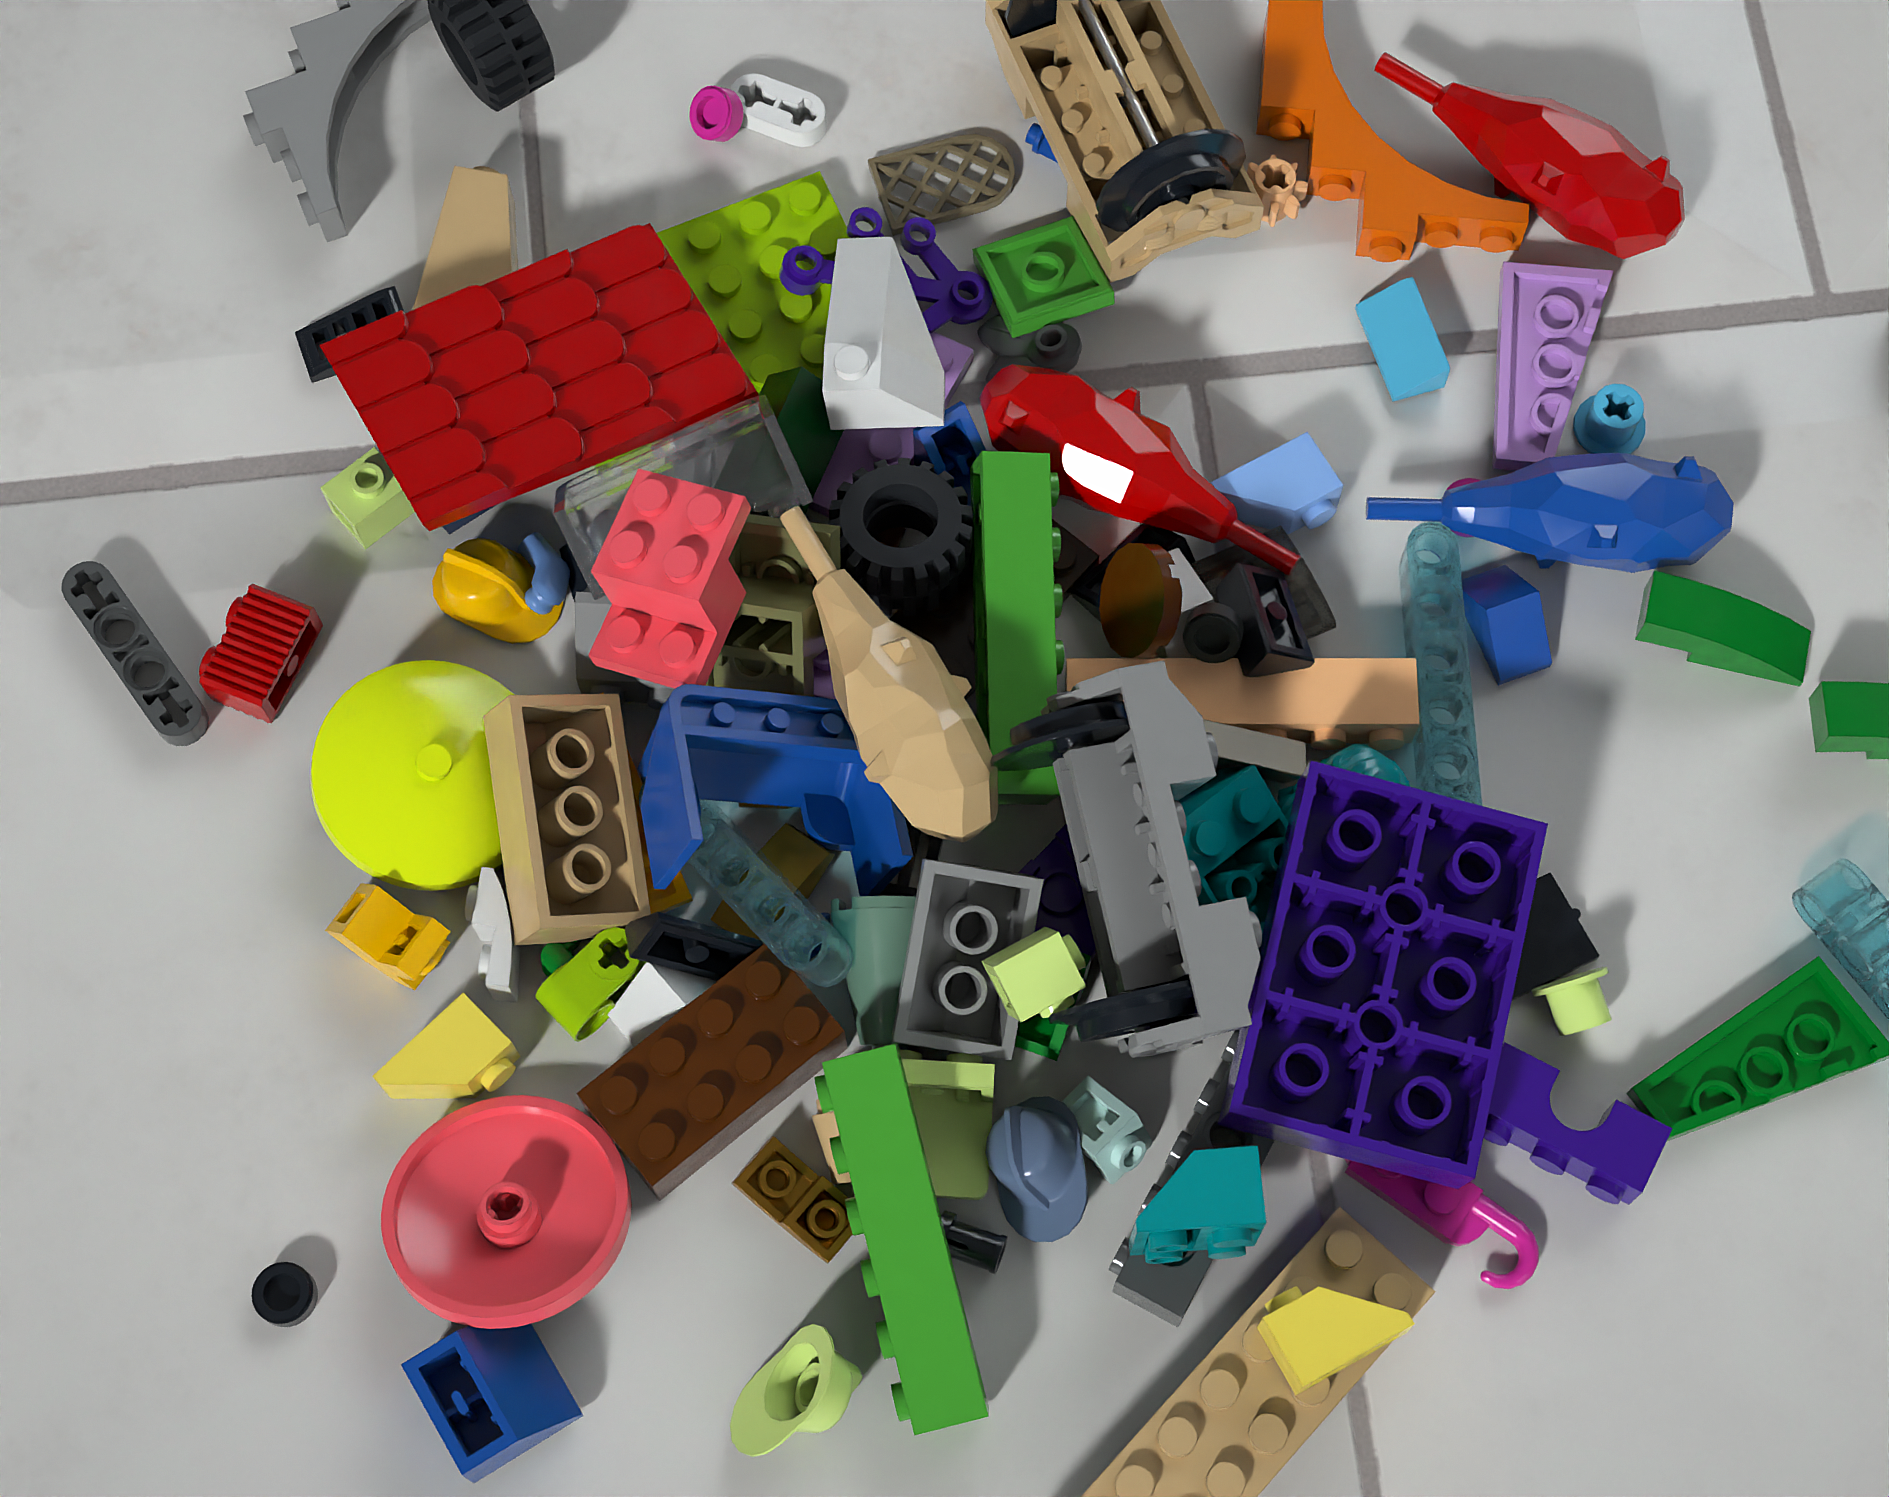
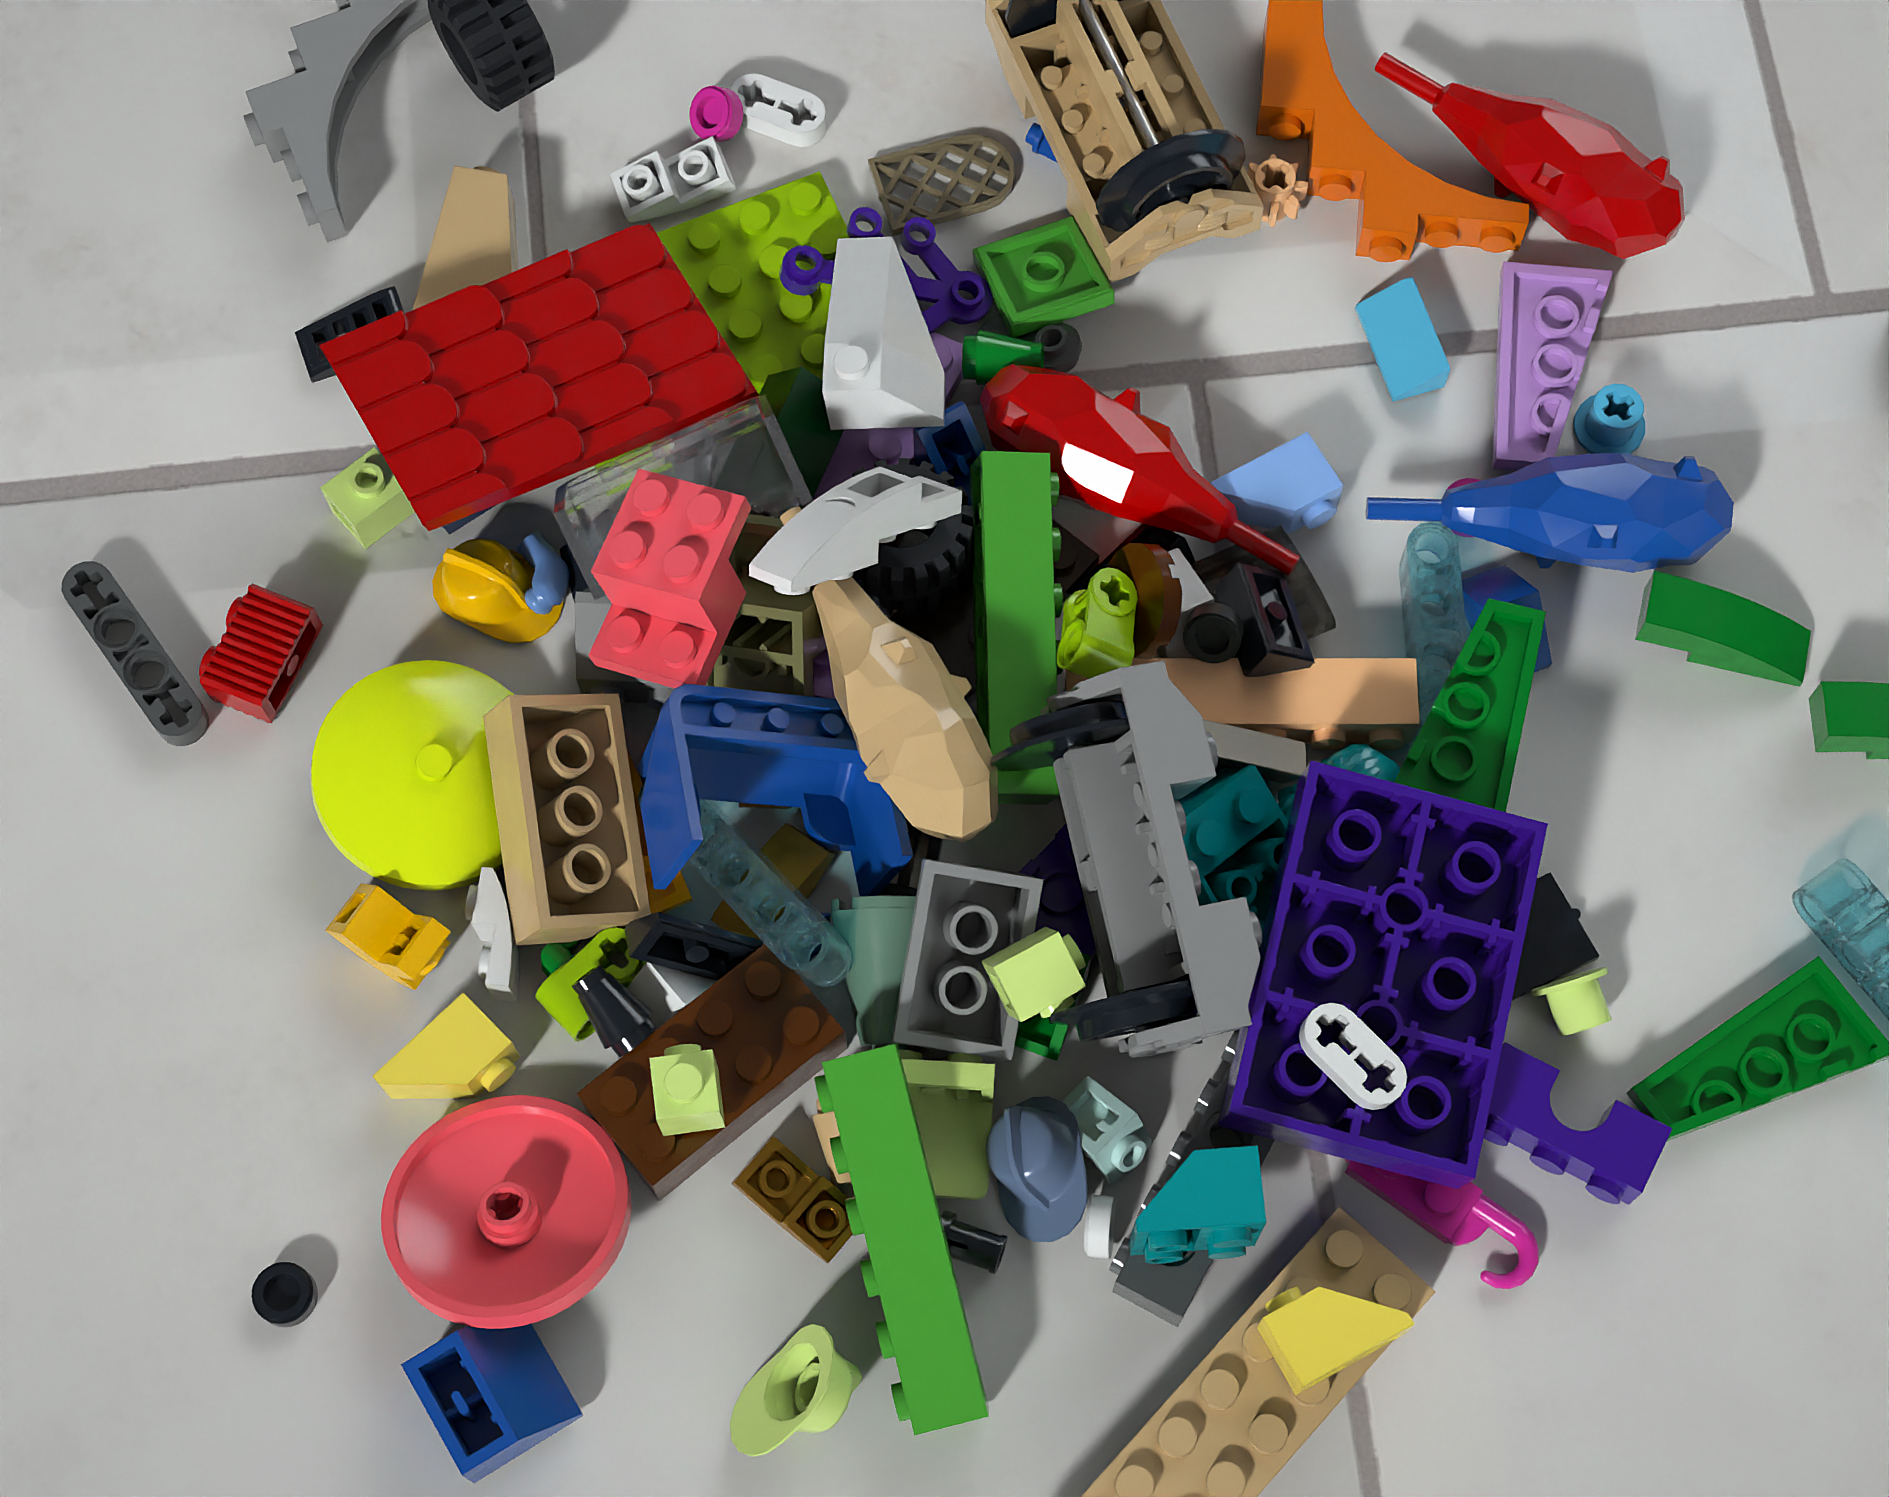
none -> black cone [571,964,658,1057]
none -> white slope [610,136,736,222]
none -> yellowish green brick [649,1044,725,1136]
none -> white slope [749,466,962,595]
none -> green cone [962,330,1044,386]
none -> lime piece [1057,567,1138,679]
none -> white tile [1084,1195,1116,1259]
none -> white beam [1299,1003,1407,1110]
none -> green wing [1394,598,1546,812]

